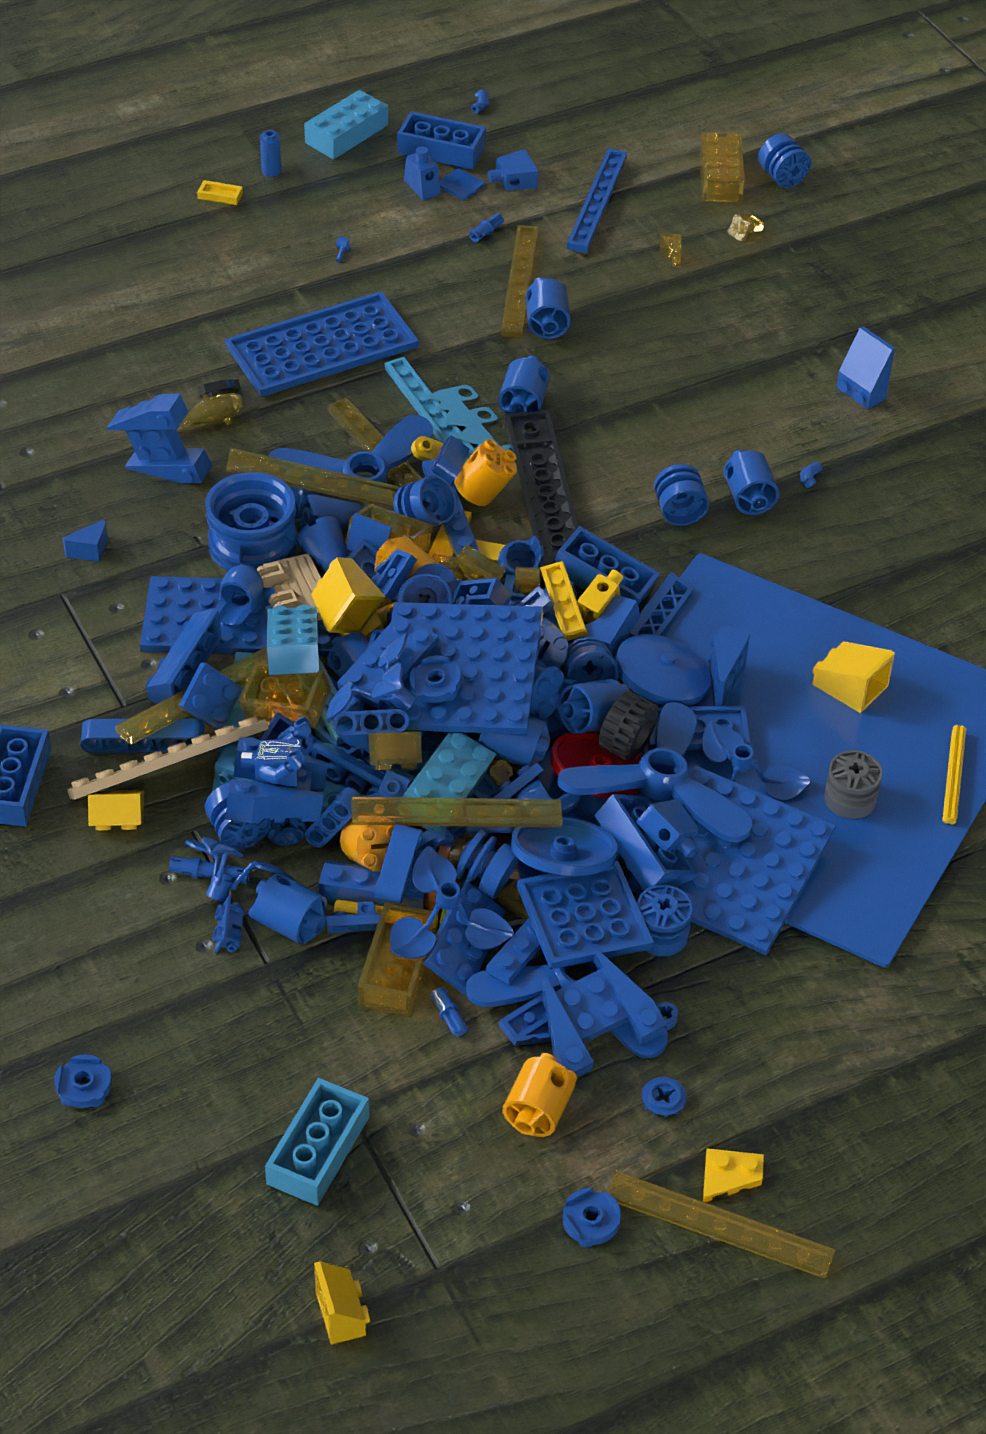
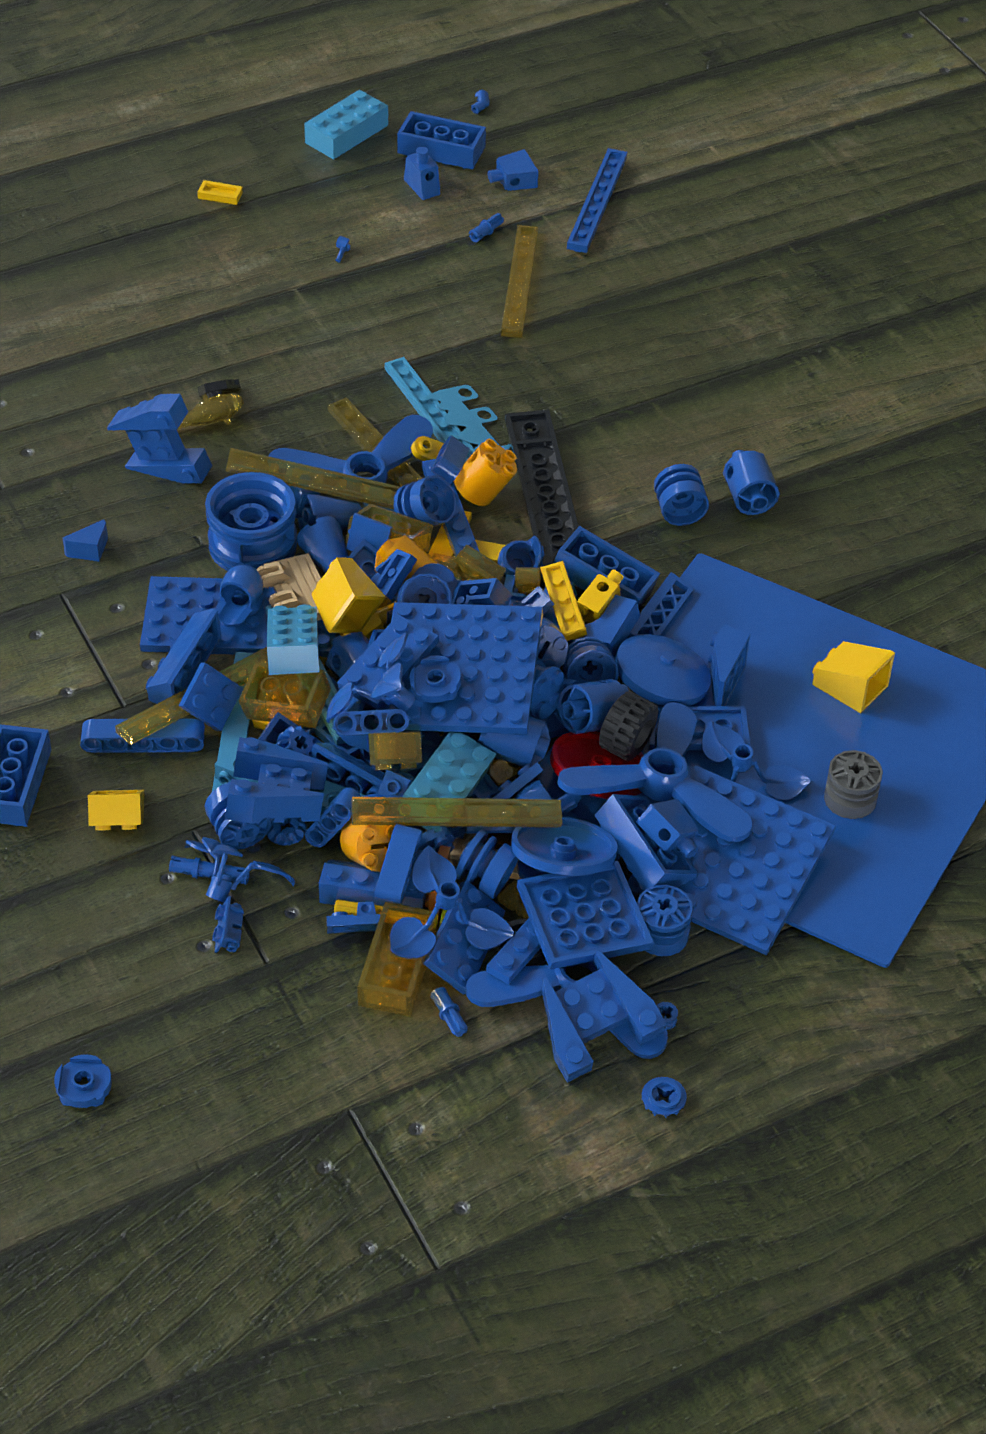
tan plate [67,717,268,799] -> none
blue plate [225,291,419,397] -> none
blue torso [241,716,311,787] -> none
blue cylinder [249,874,327,944] -> none
blue brick [260,130,282,176] -> none
dark azure brick [265,1078,369,1206] -> none
yellow slope [314,1262,370,1345] -> none
blue piece [440,169,485,201] -> none
blue cylinder [498,356,550,414] -> none
blue wing [498,994,551,1046] -> none
light orange cylinder [503,1053,577,1137] -> none
blue cylinder [525,277,571,339] -> none
blue plate [563,1188,620,1247] -> none
clear yellow tile [607,1171,836,1279] -> none
clear yellow bracket [660,234,681,266] -> none
clear yellow brick [699,132,745,202] -> none
yellow wing [703,1149,764,1202] -> none
clear yellow bracket [728,214,764,241] -> none
blue wheel [758,133,812,188] -> none
blue arm [800,461,822,488] -> none
slope [836,326,895,410] -> none
yellow axle [942,725,966,825] -> none

